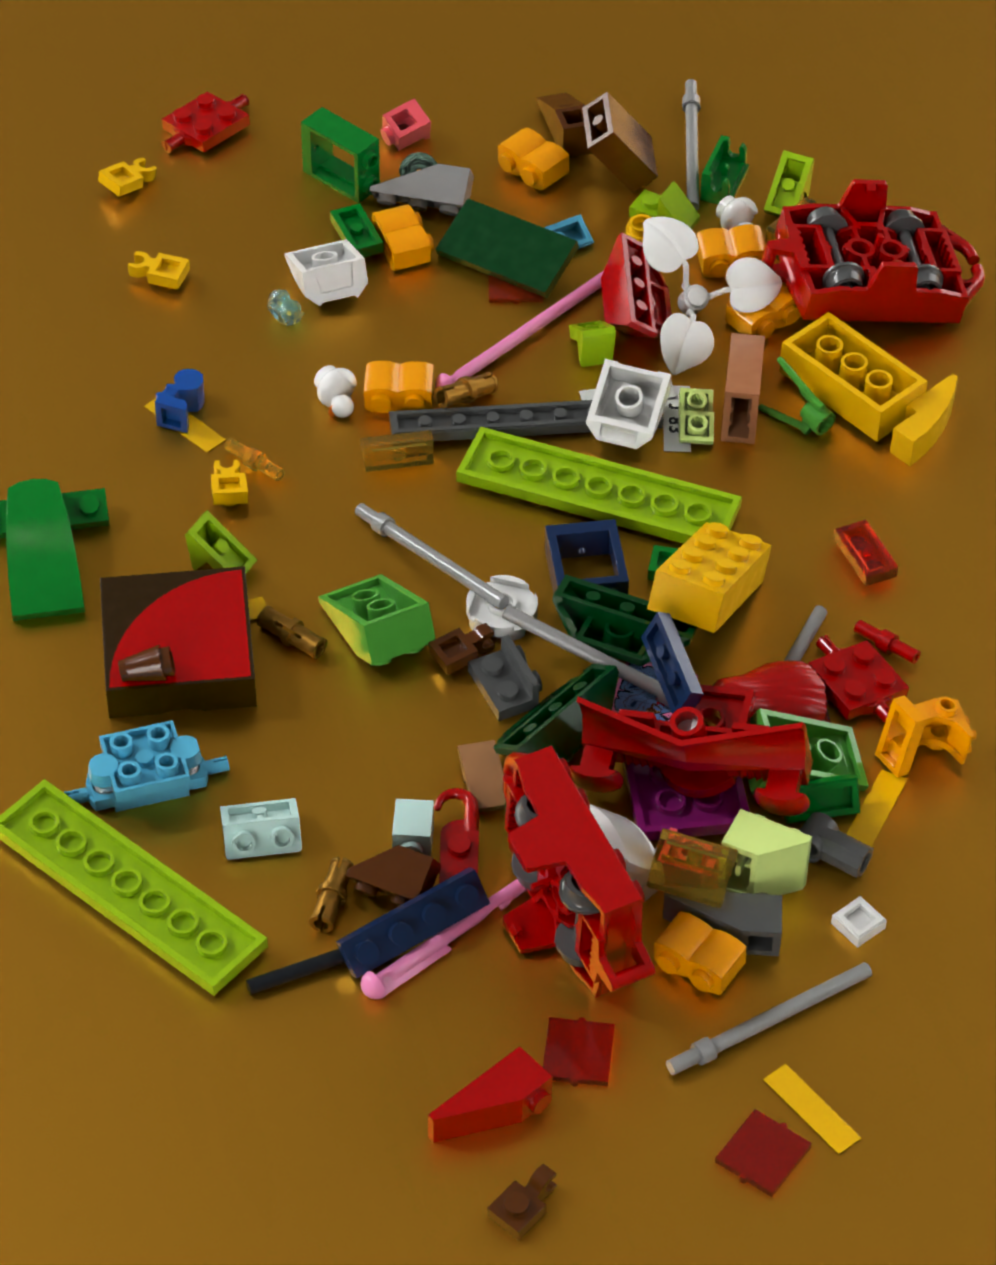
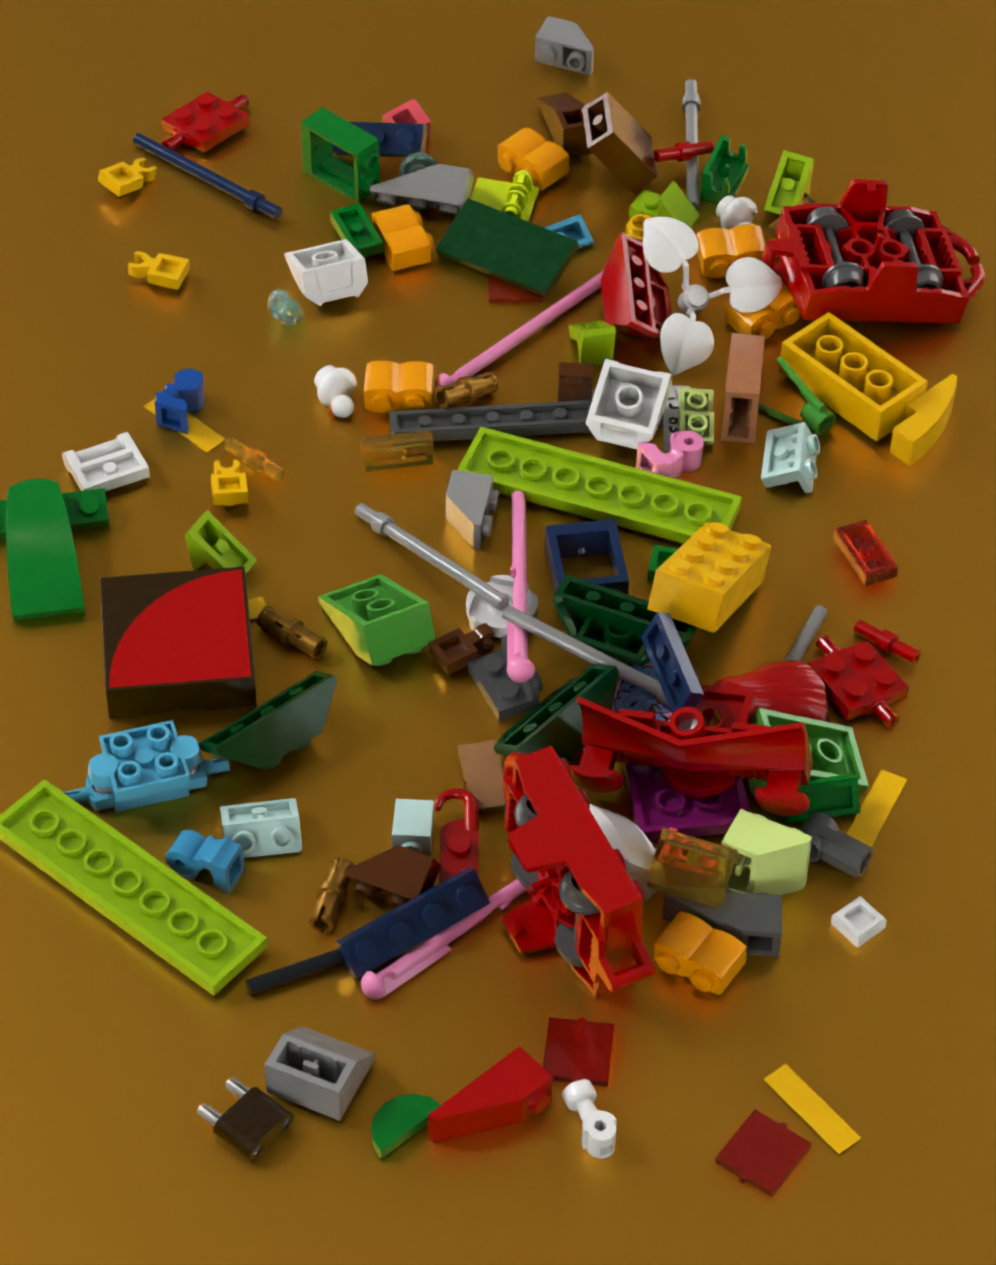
reddish brown cone [118,644,176,682] -> none
reddish brown plate [487,1164,557,1241] -> none
light grey bar [666,962,872,1075] -> none
light orange tile [875,695,977,778] -> none
none -> white plate [62,432,150,492]
none -> dark blue bar [133,133,283,219]
none -> dark azure leg [165,830,245,894]
none -> dark brown piece [197,1077,294,1161]
none -> dark green wedge [198,671,337,769]
none -> light grey slope [265,1026,375,1121]
none -> dark blue plate [333,122,428,157]
none -> green tile [371,1094,442,1159]
none -> light grey slope [446,470,499,549]
none -> neon yellow hinge [470,170,540,222]
none -> bright pink bar [506,491,535,683]
none -> light grey slope [534,16,594,76]
none -> reddish brown slope [558,362,594,402]
none -> white leg [562,1079,617,1159]
none -> bright pink leg [636,431,704,478]
none -> red bar [653,141,714,162]
none -> light aqua bracket [761,422,820,494]

